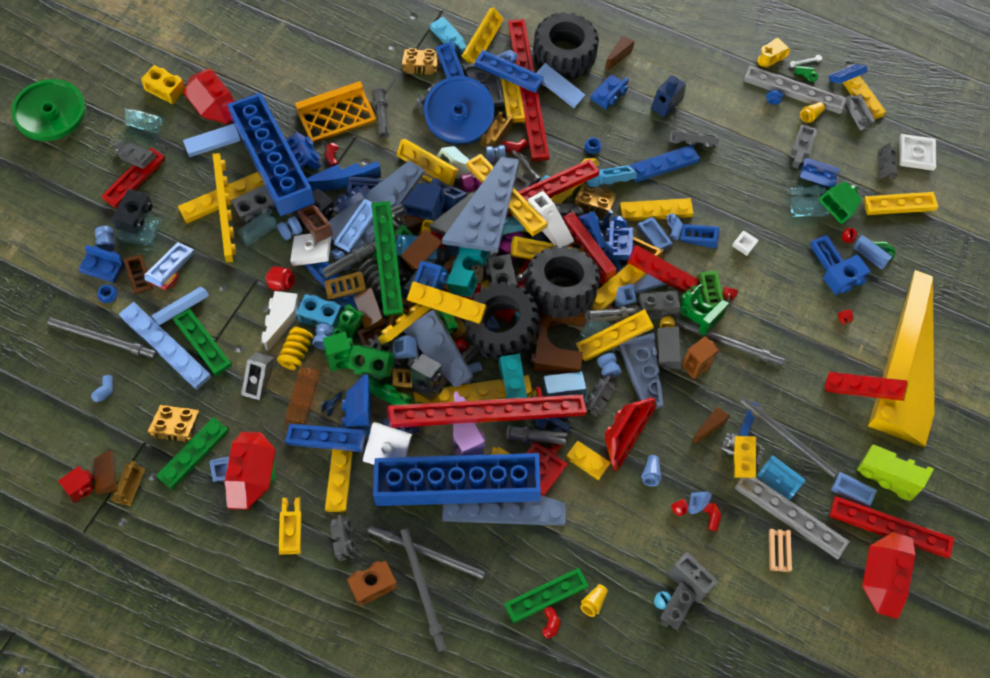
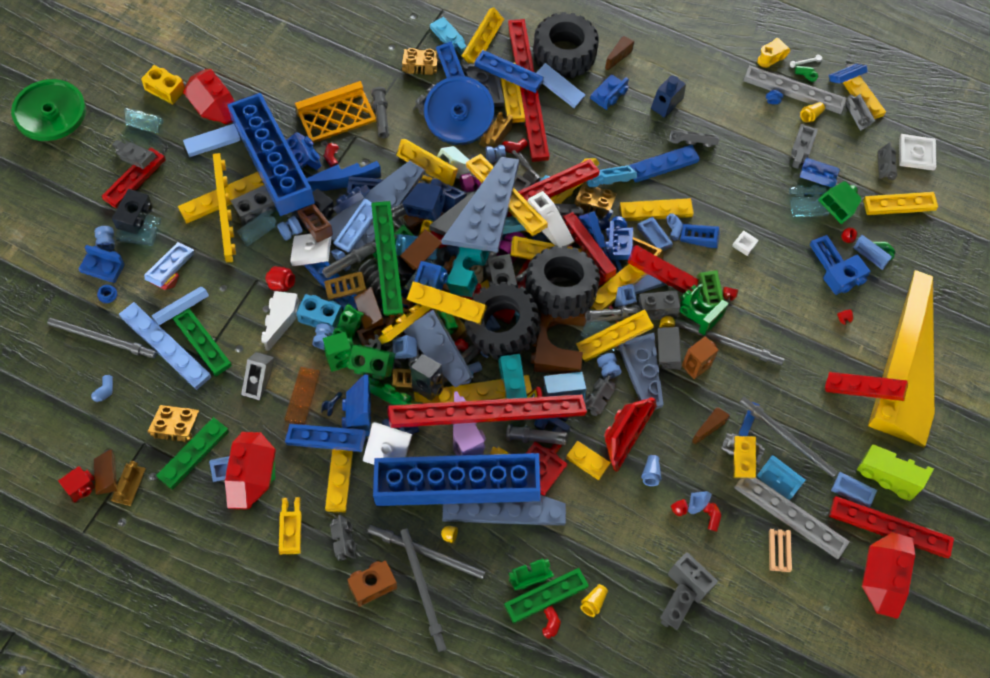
reddish brown slope [123,254,153,294] -> none
yellow piece [277,327,314,370] -> none
medium blue arm [497,50,518,63] -> none
blue plate [584,137,602,154] -> none
medium azure hinge [654,591,671,610] -> none
none -> yellow hinge [441,526,458,543]
none -> green hinge [508,558,554,591]

